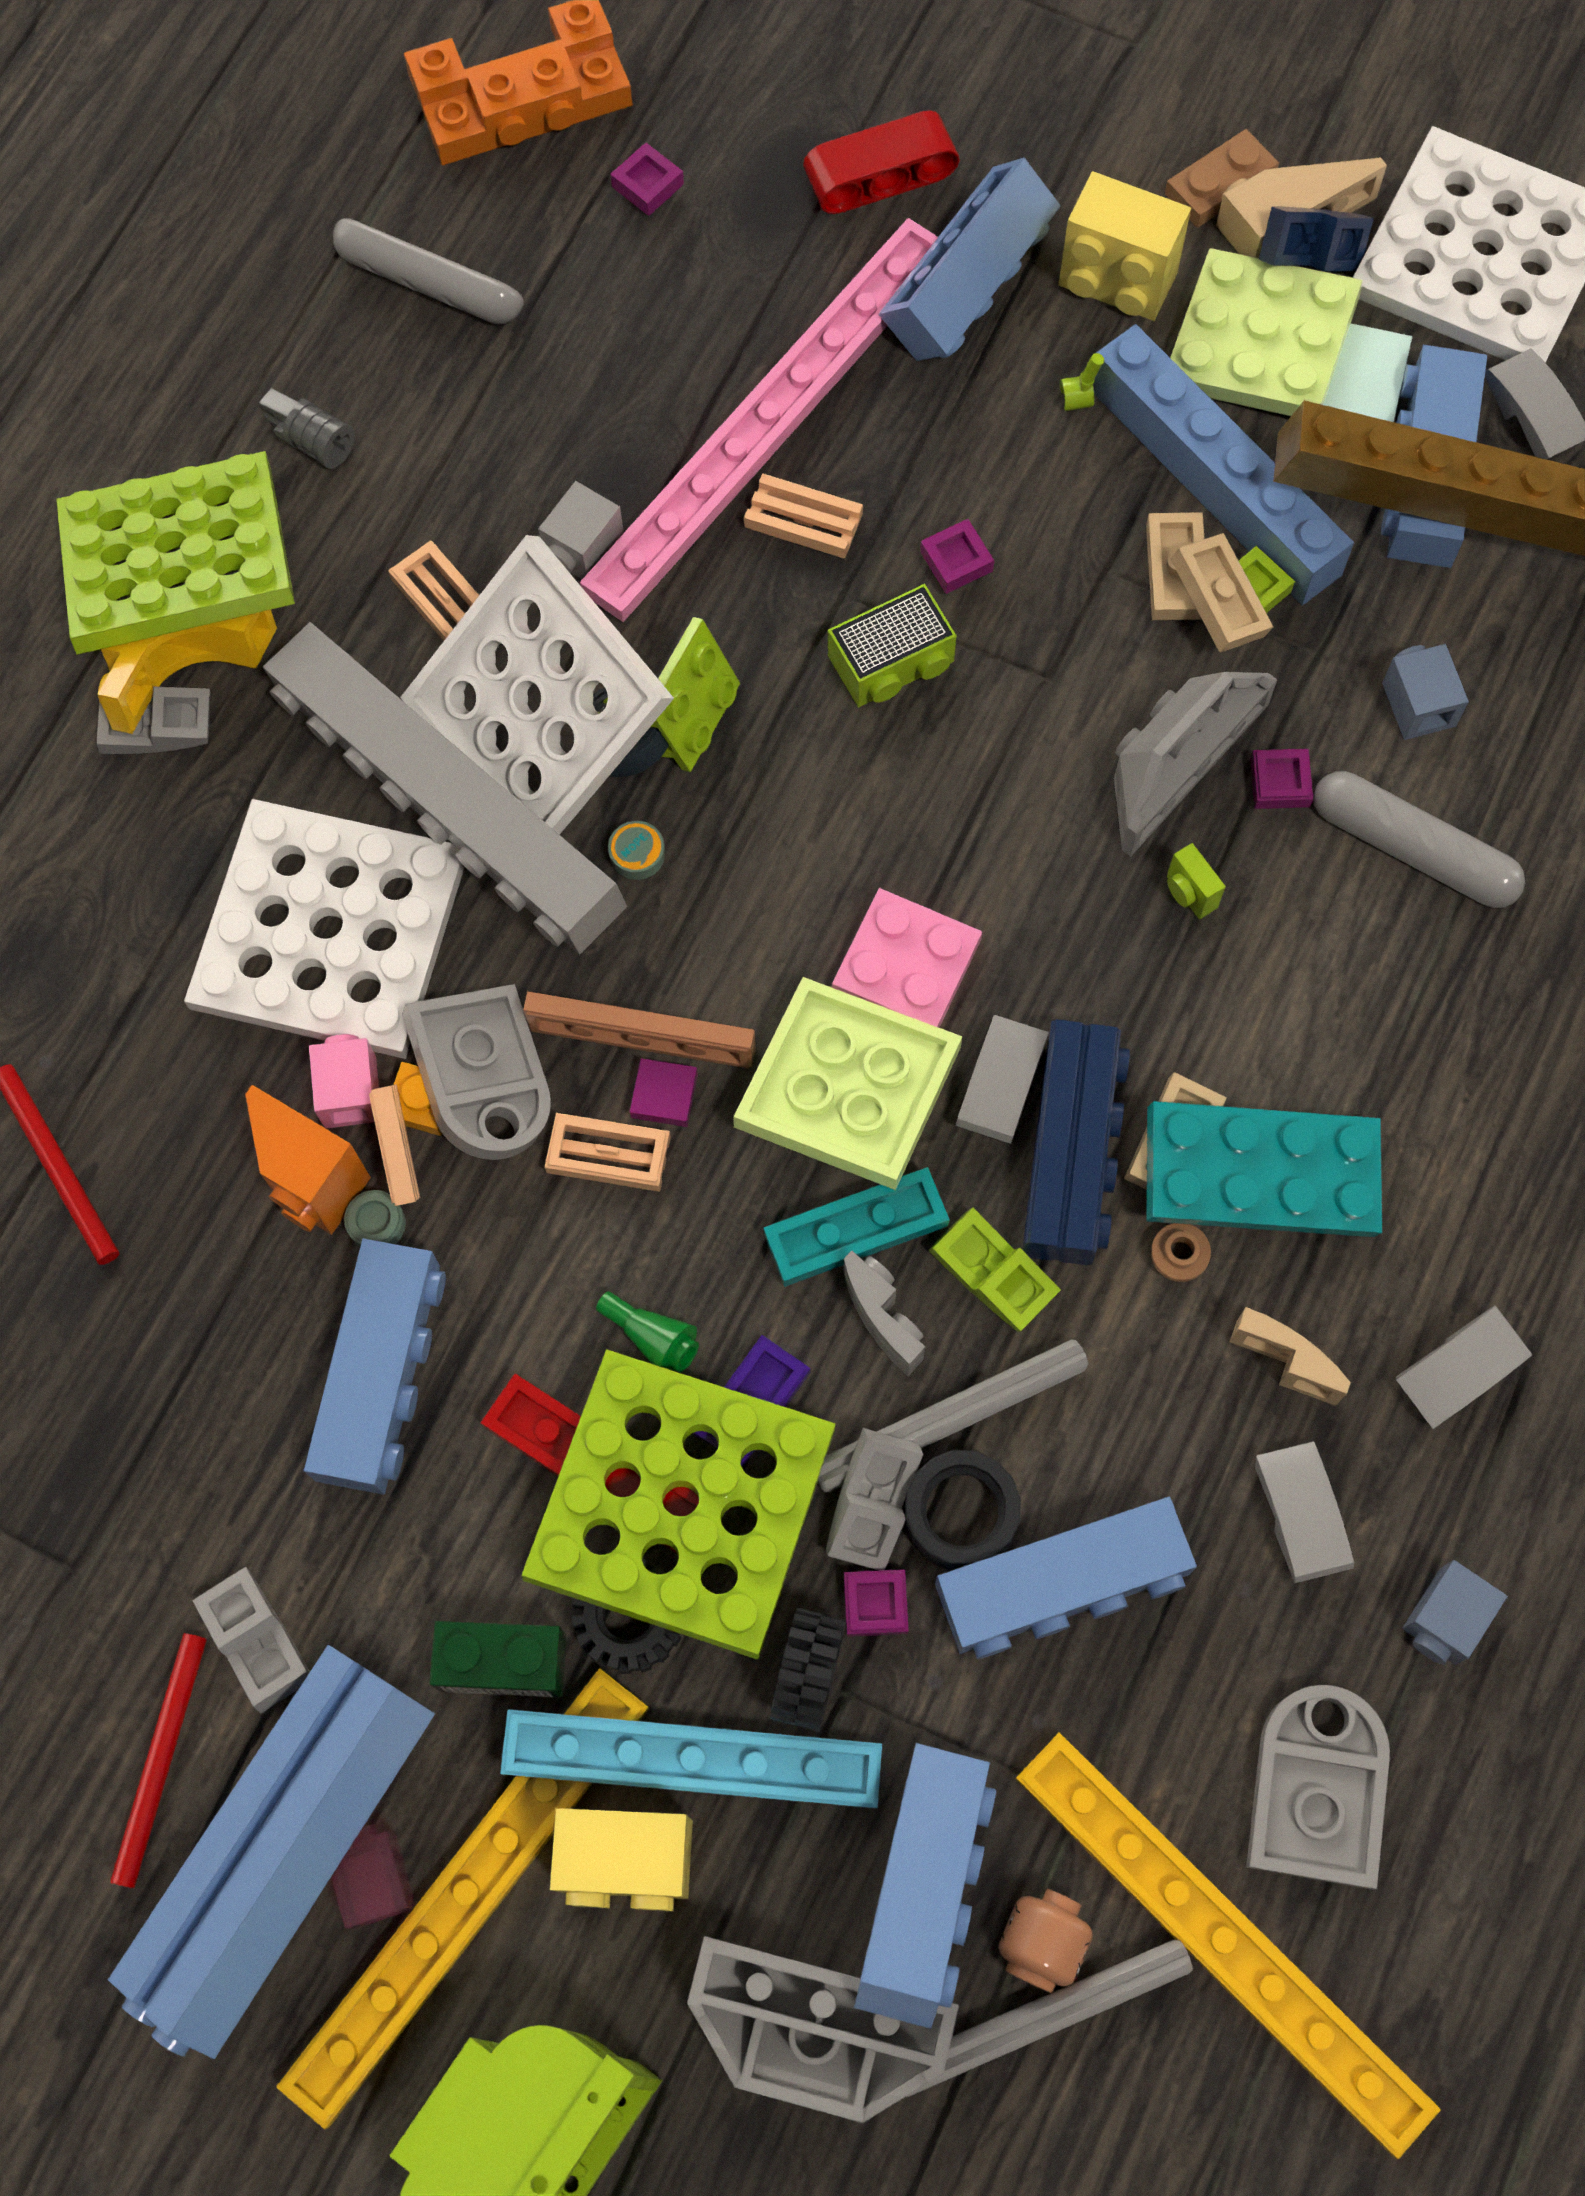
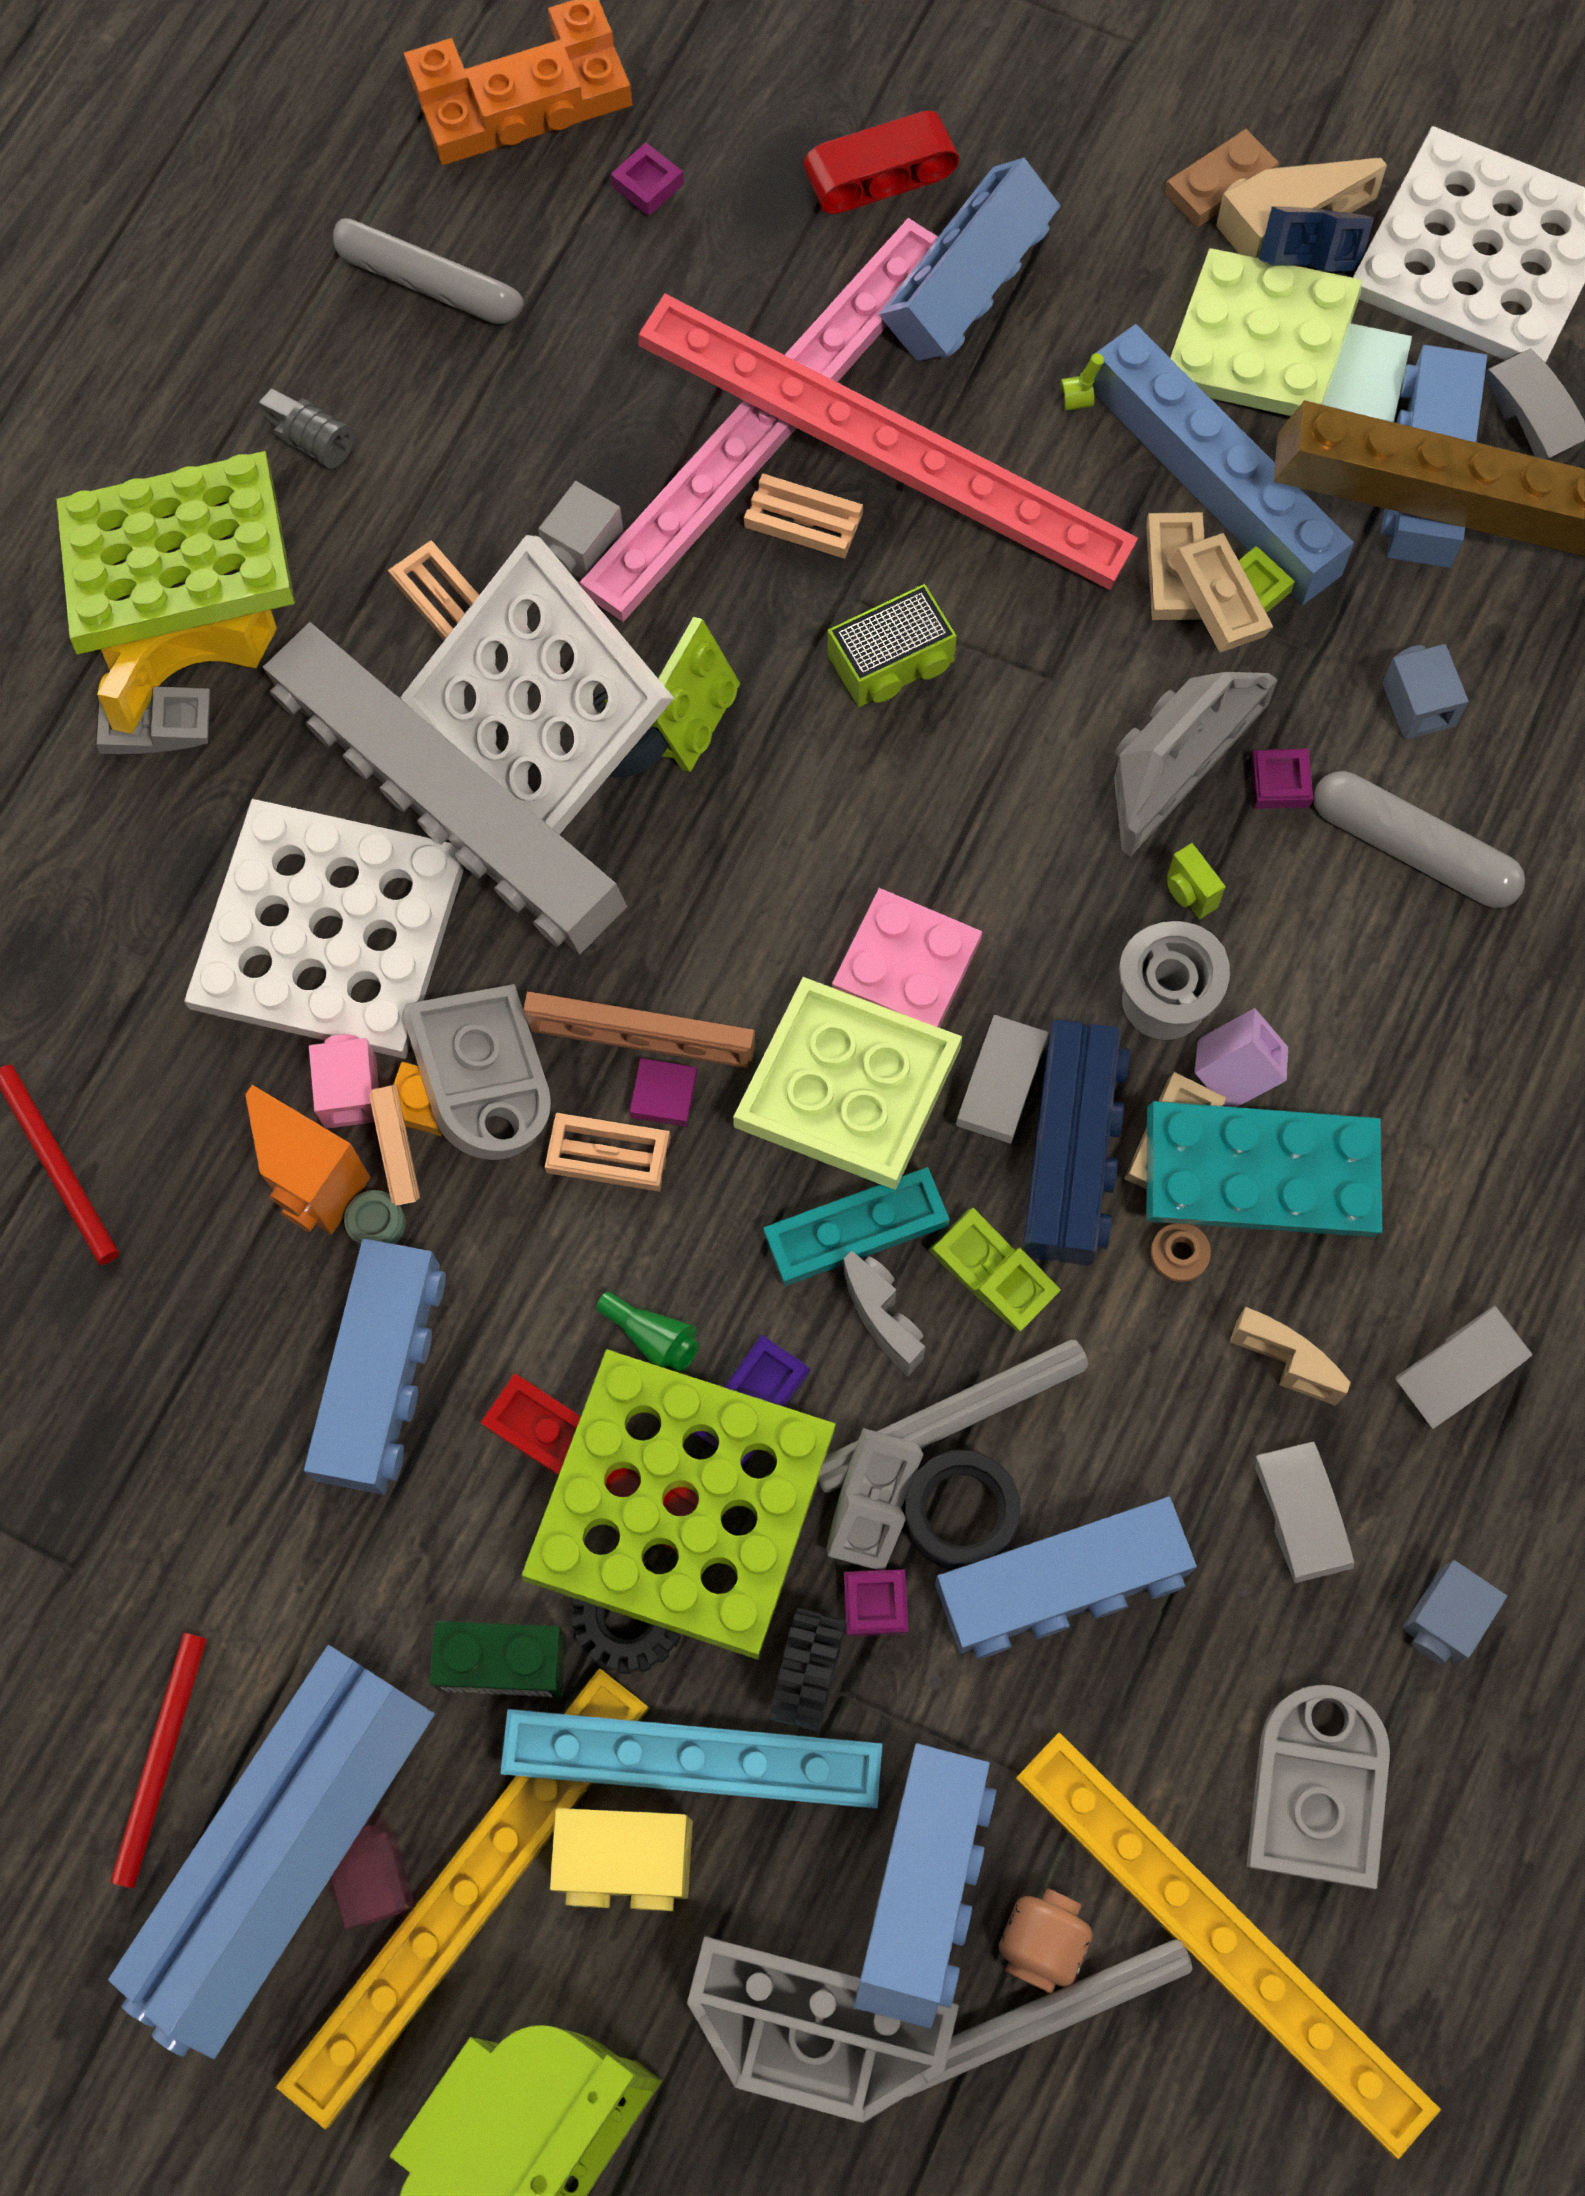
light grey slope [192,1567,310,1713] -> none
sand green tile [608,821,665,880] -> none
magenta plate [920,519,994,594] -> none
light yellow brick [1059,171,1191,321] -> none
none -> coral plate [639,294,1138,590]
none -> light grey piece [1119,921,1230,1040]
none -> lavender panel [1195,1008,1288,1107]

